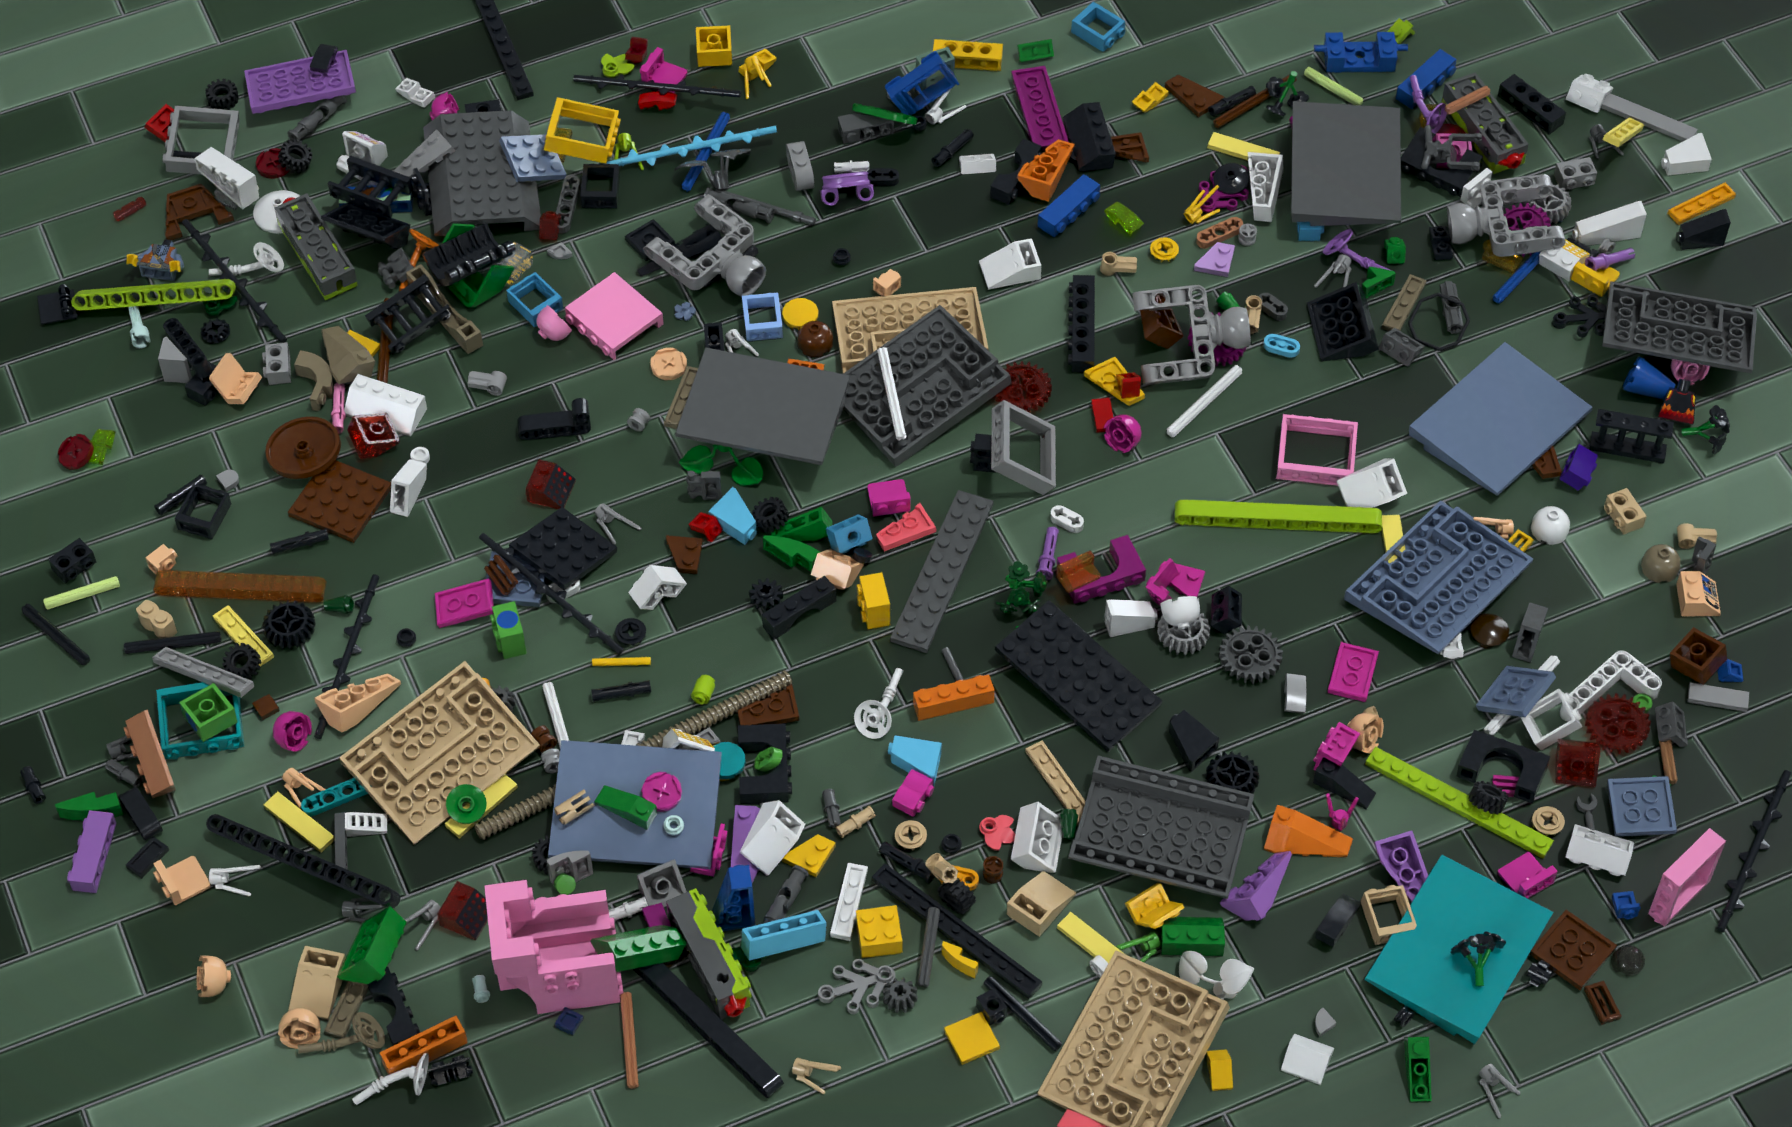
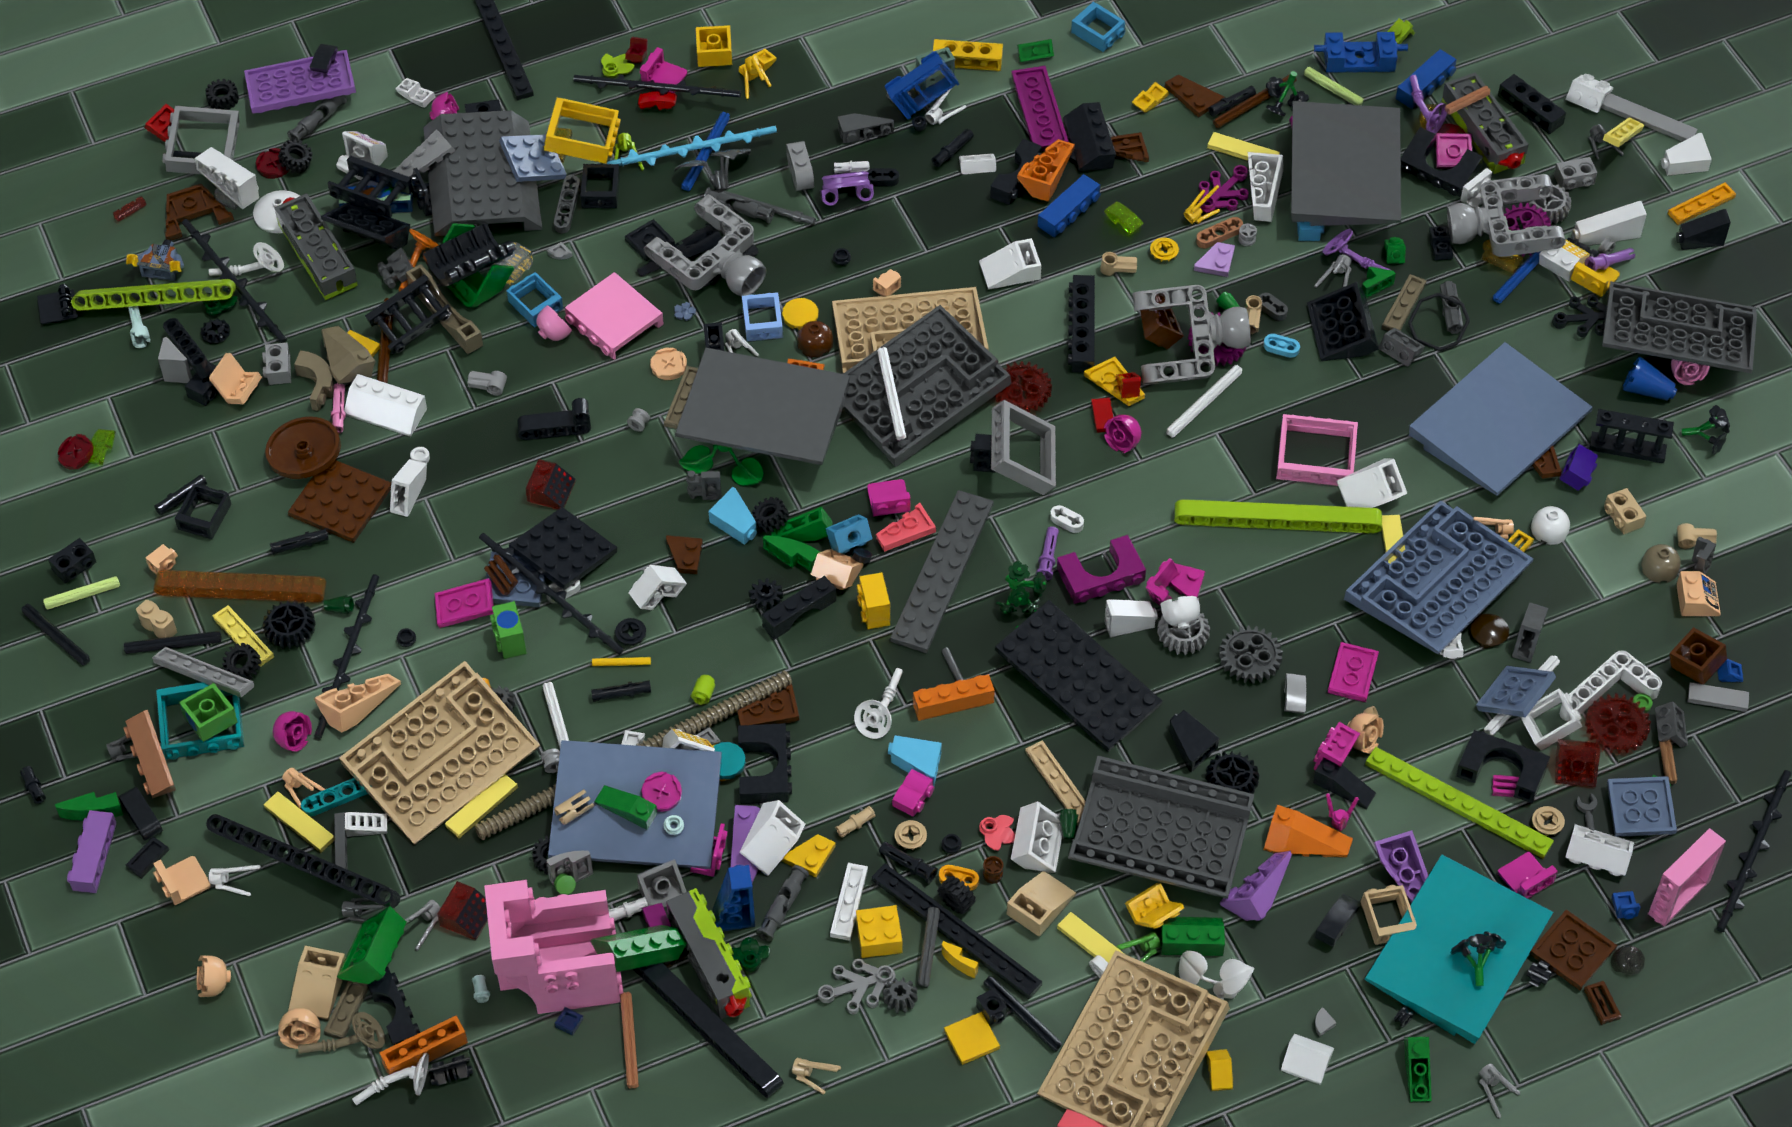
dark grey axle [105,759,143,787] -> none
light grey tile [216,470,239,492] -> none
reddish brown tile [252,694,280,721] -> none
clear red slope [347,412,400,459] -> none
green dish [446,784,487,824] -> none
reddish brown wheel [531,725,557,753] -> none
clear red bracket [539,211,561,240] -> none
light grey plant [595,503,642,545] -> none
red bracket [688,512,723,542] -> none
medium azure brick [741,910,826,960] -> none
bright green beam [754,747,782,772] -> none
dark grey axle [822,789,841,828] -> none
green tile [852,103,917,125] -> none
tan piece [925,853,958,883] -> none
clear orange panel [1056,550,1101,593] -> none
black brick [1211,586,1242,634] -> none
black dish [1213,163,1249,194] -> none
dark grey piece [1421,125,1482,171] -> none
black tyre [1468,781,1508,814] -> none
torso [1658,379,1696,425] -> none

